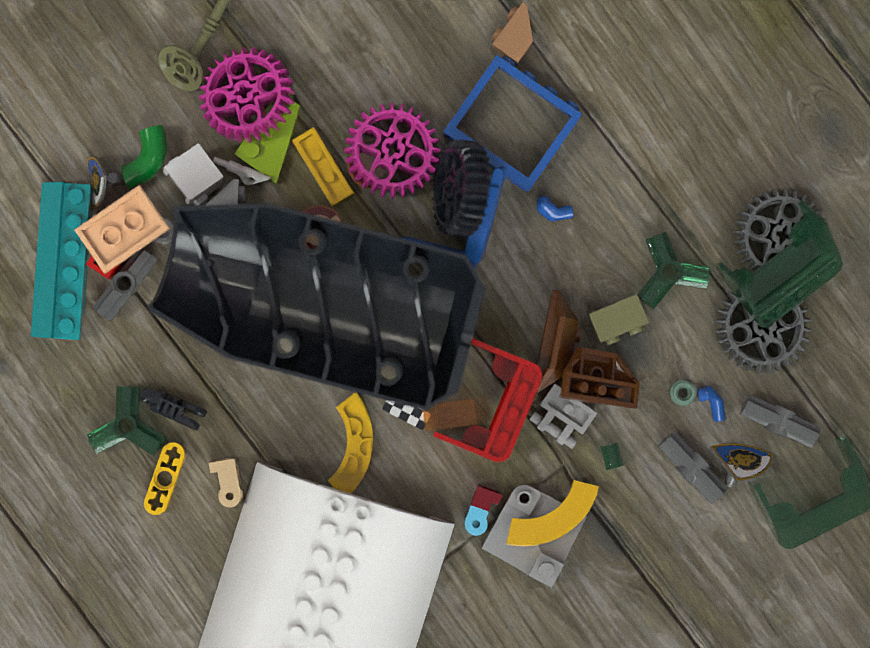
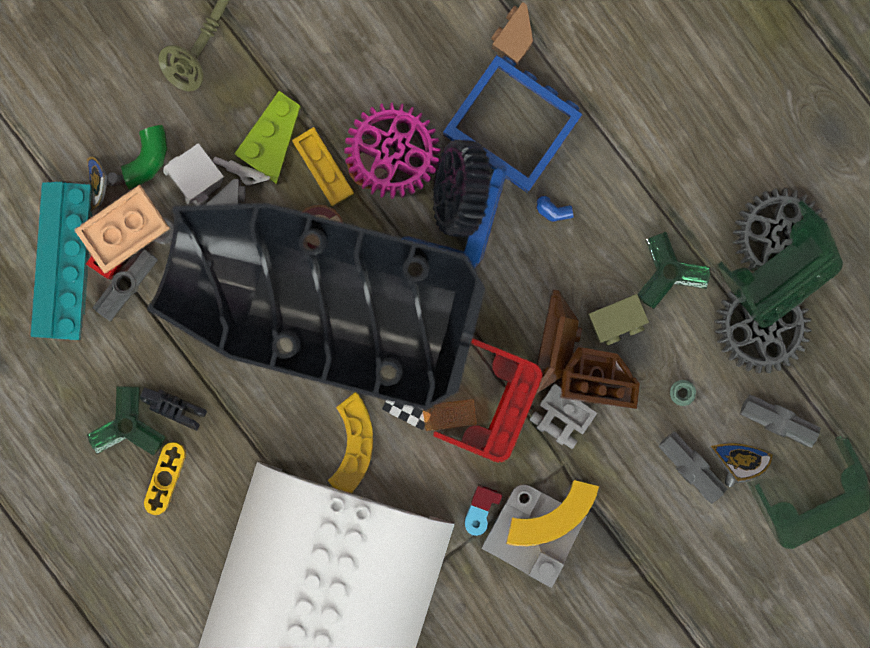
dark pink gear [198,47,295,143] -> none
tan leg [209,456,243,508] -> none
clear green hinge [600,443,623,470] -> none
blue arm [697,385,726,422] -> none

